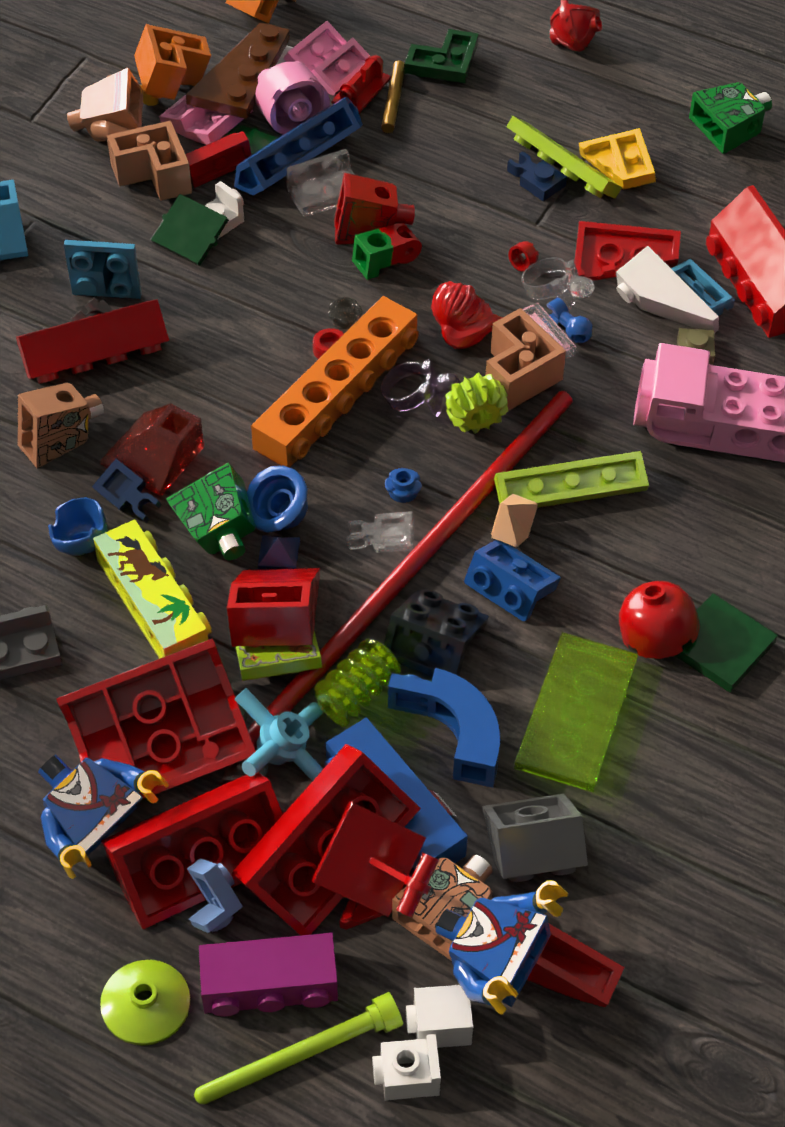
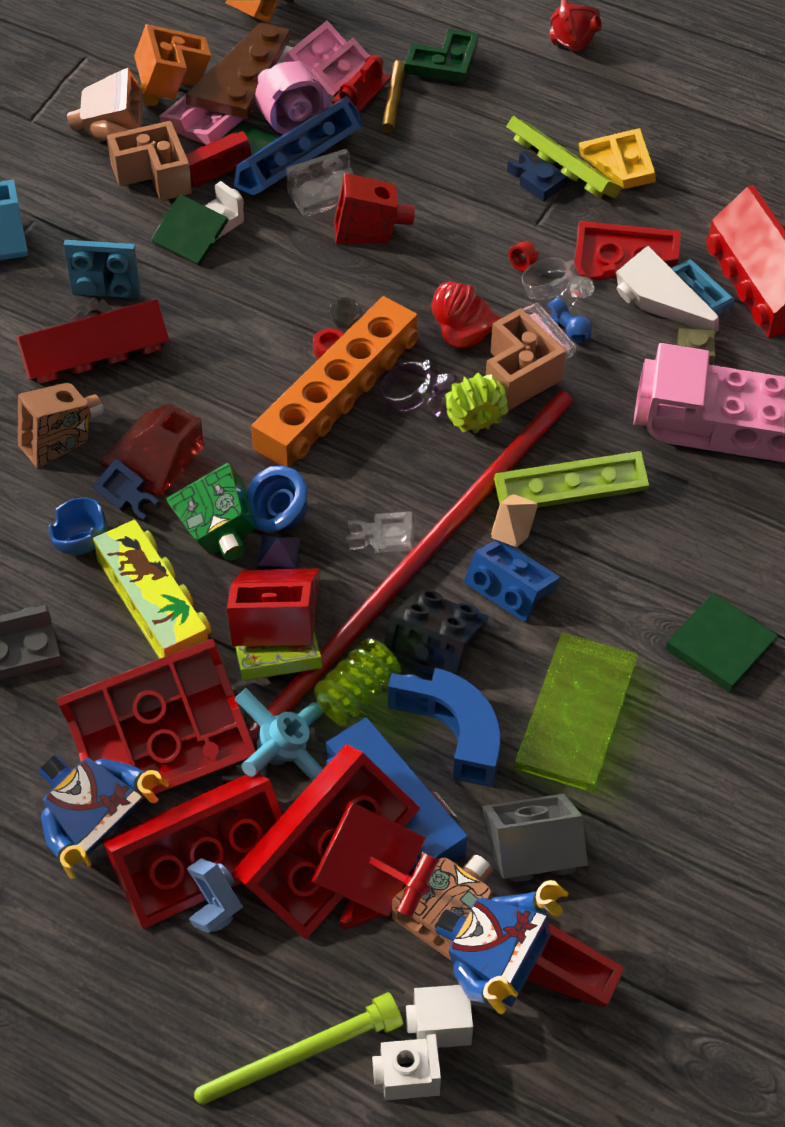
lime dish [101,960,190,1045] -> none
magenta brick [199,933,338,1016] -> none
leg [352,223,422,280] -> none
blue plate [385,468,422,503] -> none
red cylinder [619,581,700,659] -> none
green torso [689,82,772,154] -> none

